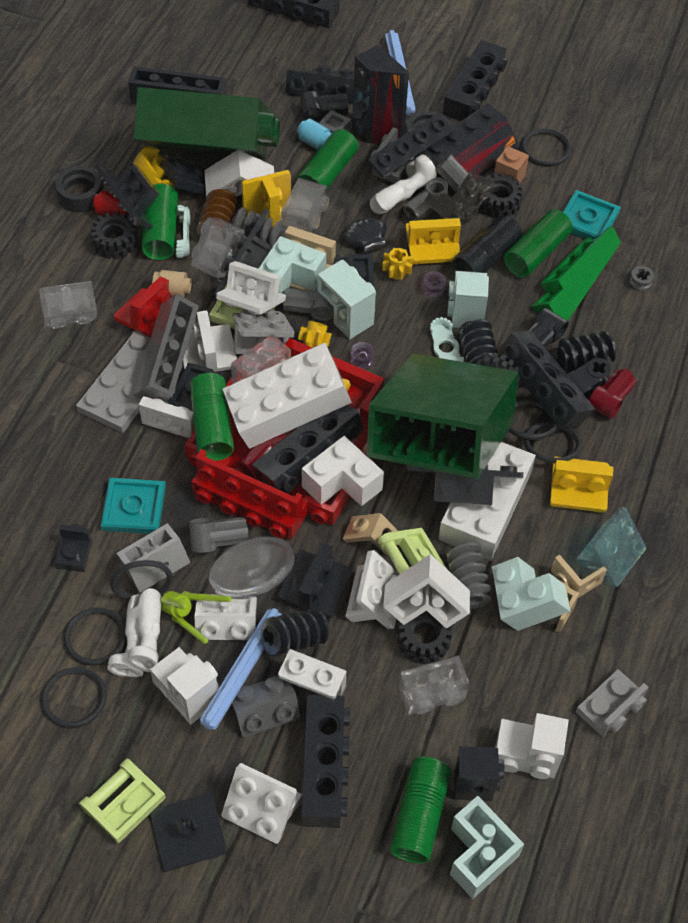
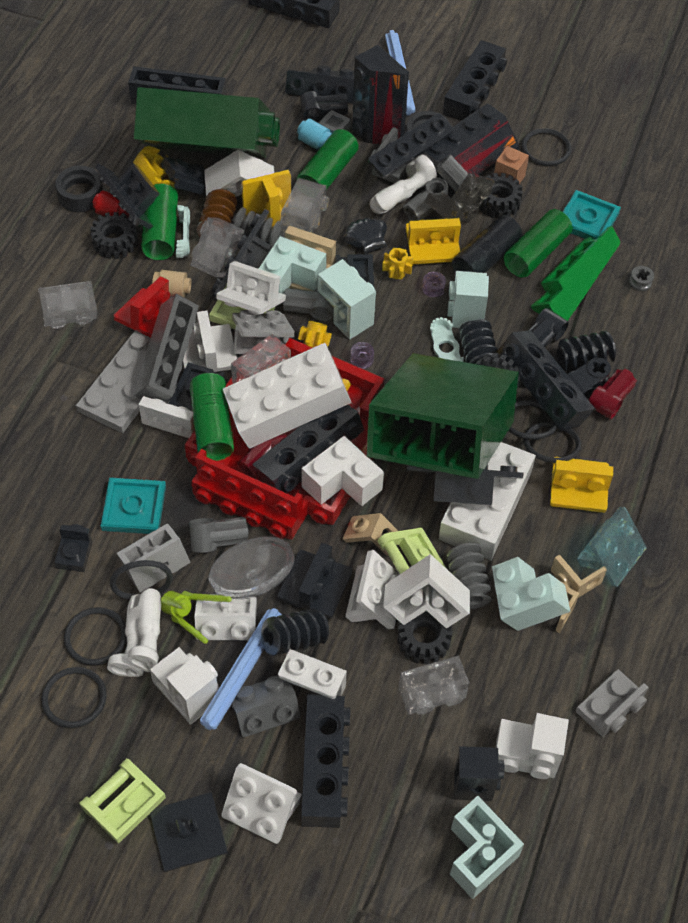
green piece [389,757,452,864] -> none

